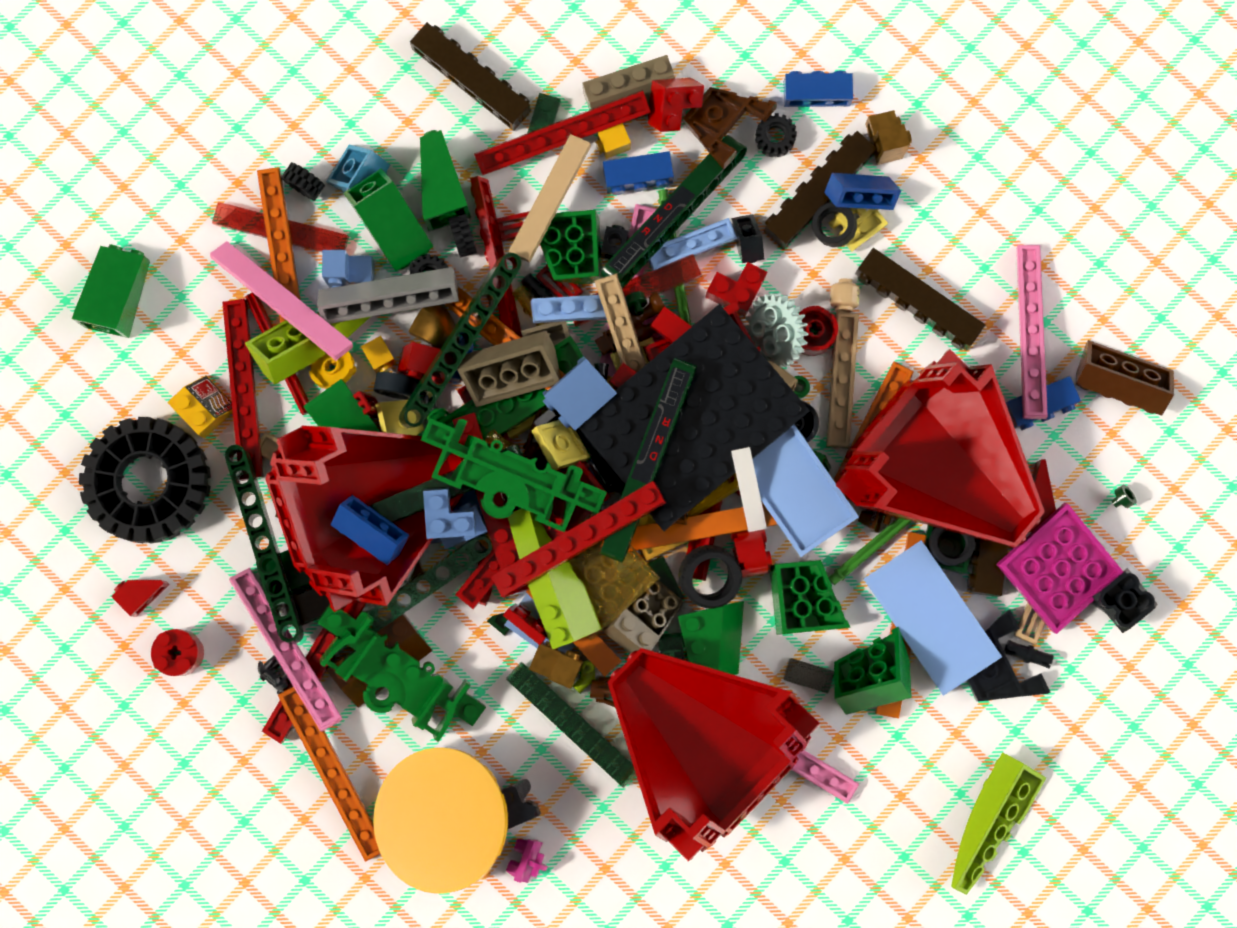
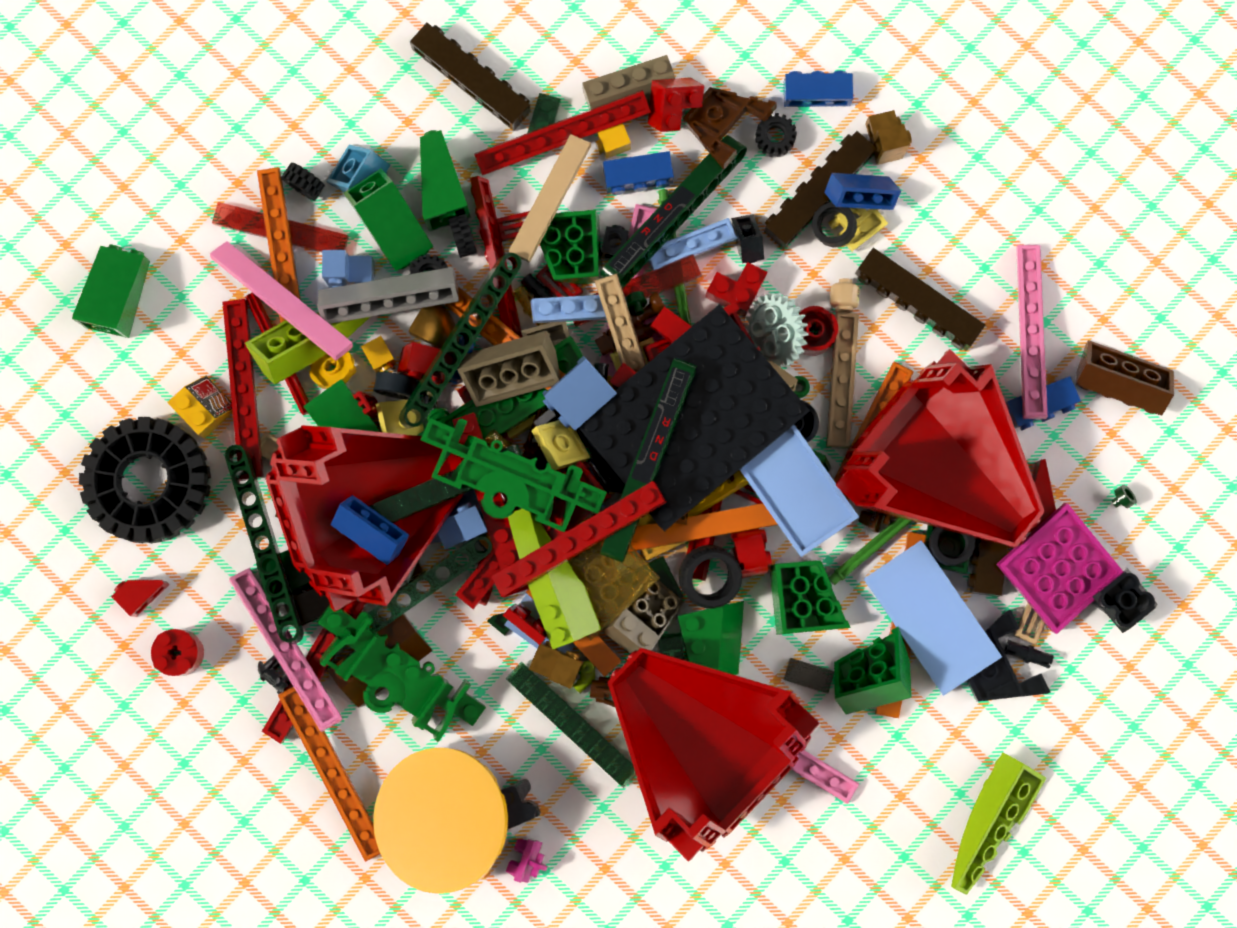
medium blue brick [423,487,476,539] -> none
white sticker [731,447,767,532] -> none

